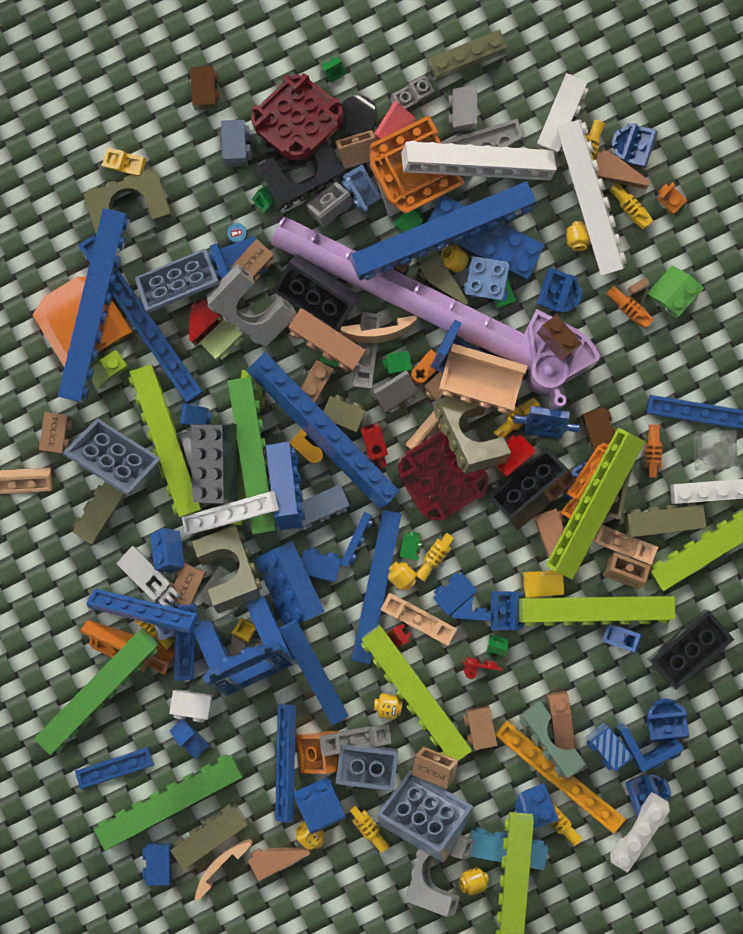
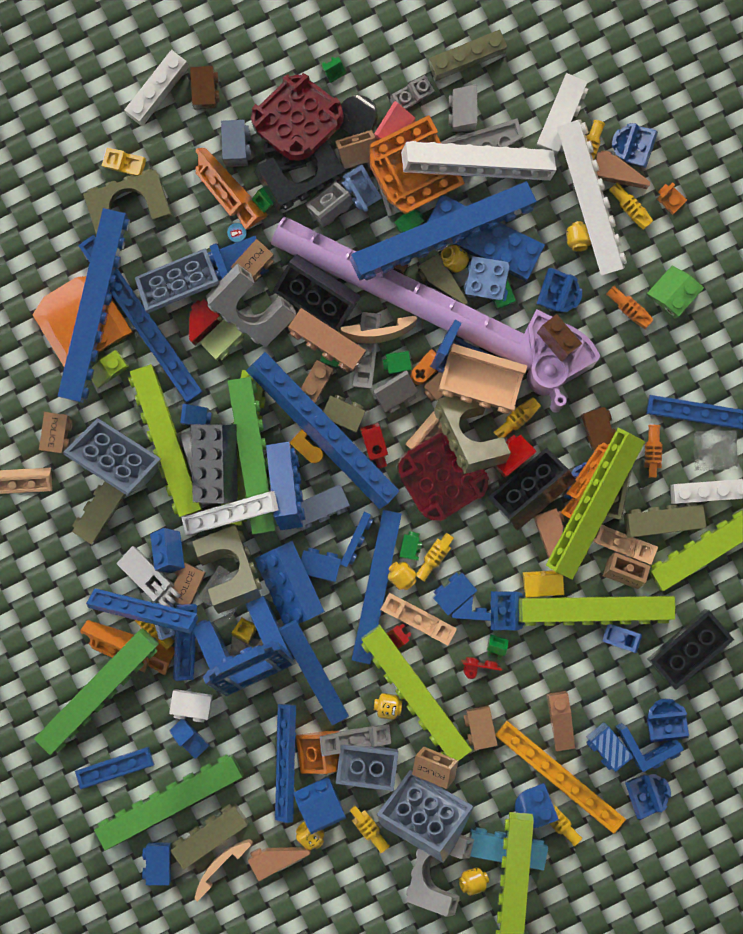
blue plate [513,406,579,439] -> none
sand green arch [518,701,586,779] -> none
white arch [610,792,670,873] -> none
medium nougat tile [628,278,650,295] -> none
none -> white brick [125,50,189,127]
none -> orange wedge [196,148,268,230]

